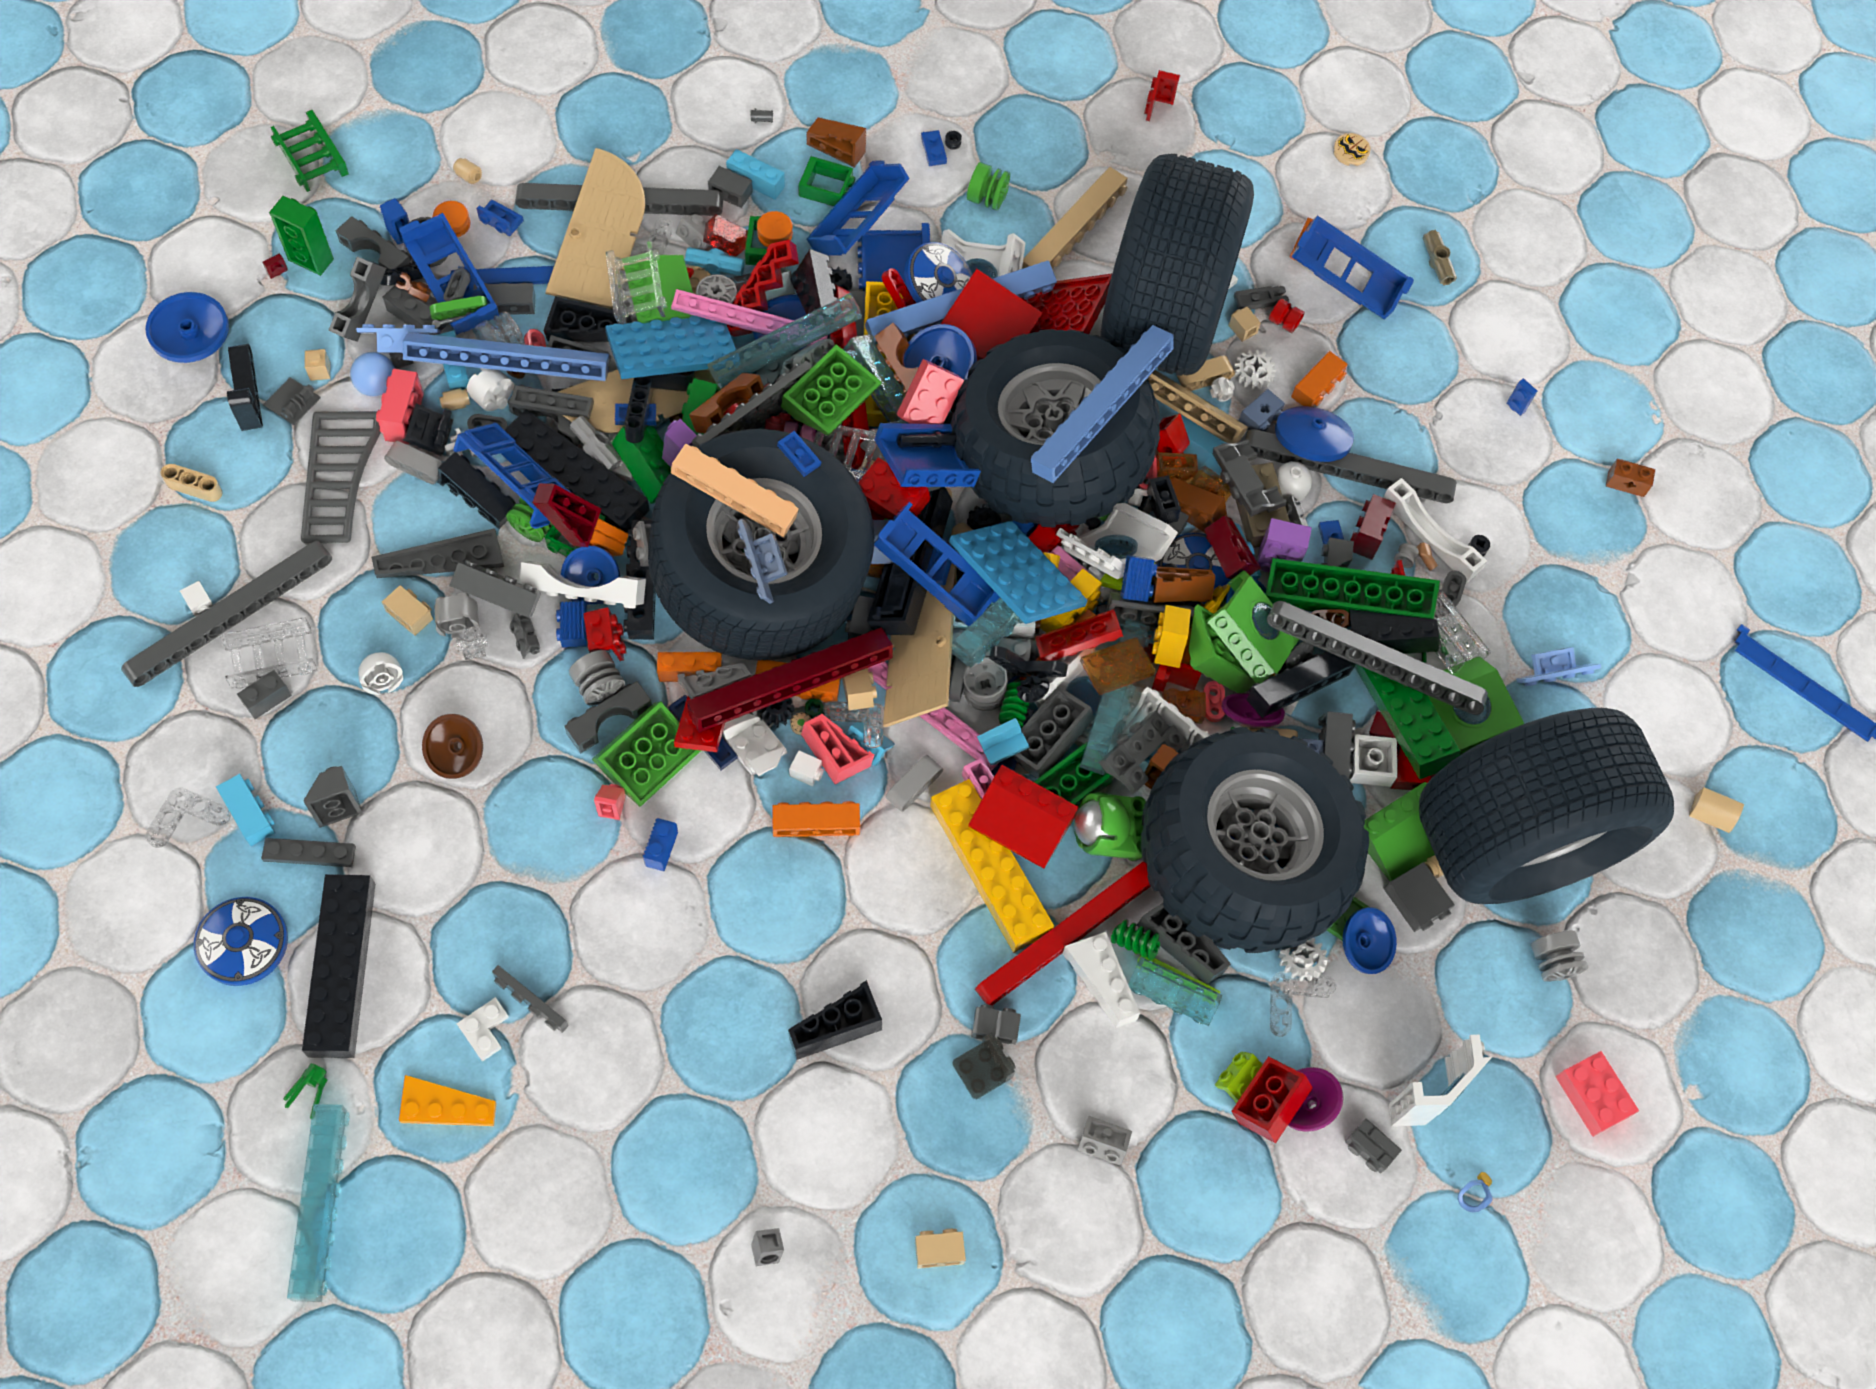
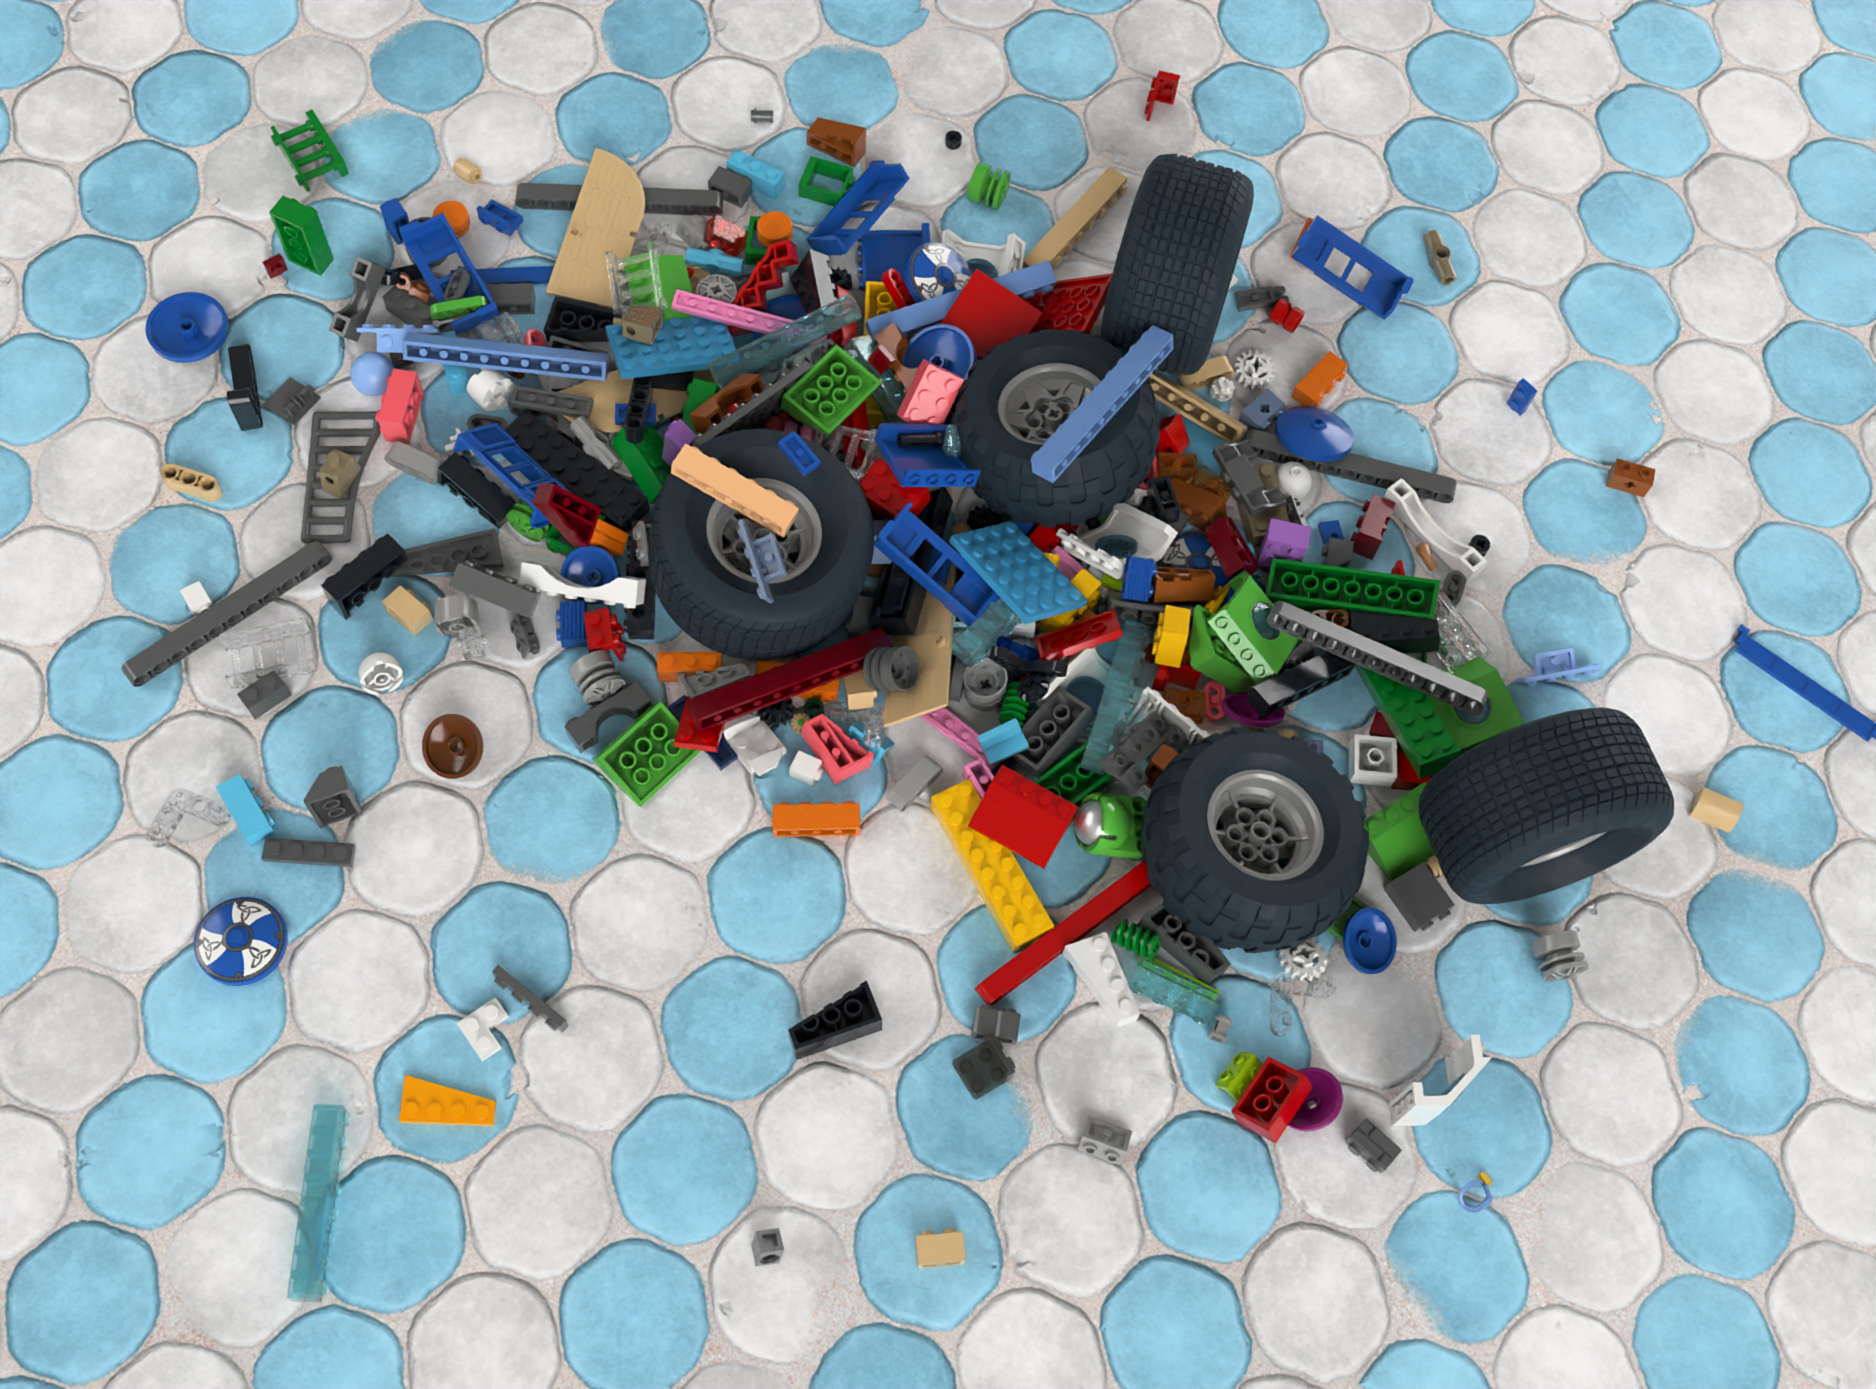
green plant [283,1063,328,1120] -> none
black brick [302,874,376,1058] -> none
tan brick [305,349,330,381] -> none
dark grey arch [335,216,411,269] -> none
black plate [403,403,454,456] -> none
tan brick [439,388,470,411] -> none
coral slope [594,784,626,820] -> none
blue brick [643,818,678,871] -> none
blue plate [921,130,947,166] -> none
clear orange plate [1080,637,1156,695] -> none
tan brick [1229,307,1261,342] -> none
dark grey wedge [1318,712,1356,779] -> none
tan tile [1333,133,1371,166] -> none
light grey wheel [1394,543,1419,568] -> none
coral brick [1555,1051,1639,1137] -> none
none -> dark tan torso [319,449,361,499]
none -> black wedge [321,534,408,620]
none -> dark tan torso [613,305,663,345]
none -> dark grey wheel [863,646,920,692]
none -> dark red plate [867,345,895,375]
none -> clear light blue cone [942,424,962,457]
none -> clear blue piece [996,636,1040,661]
none -> light grey bush [1207,1014,1233,1043]

